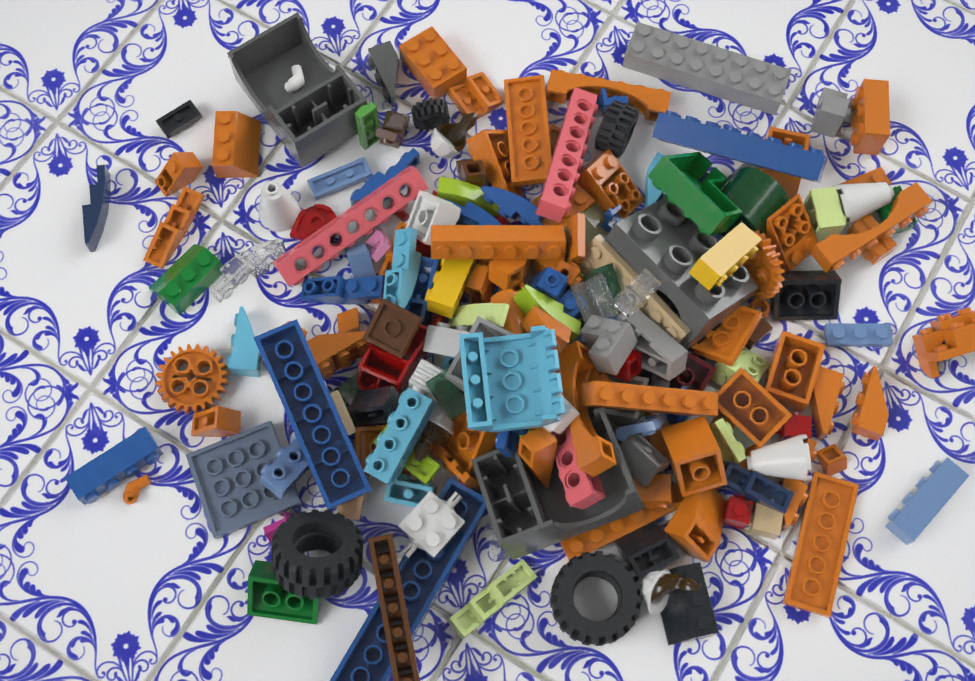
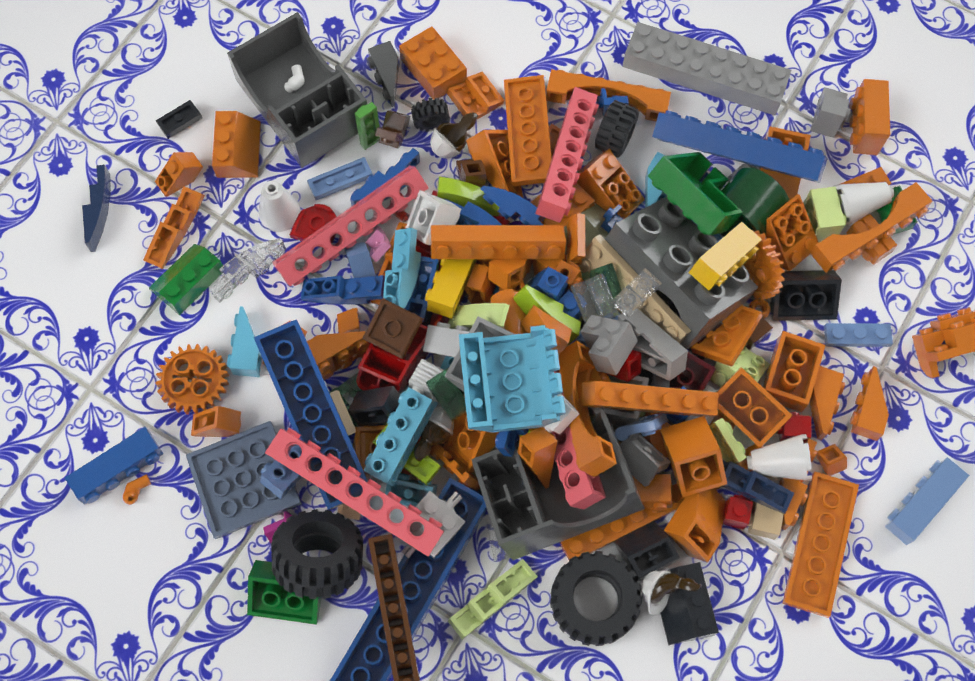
none -> coral brick [265,428,444,557]

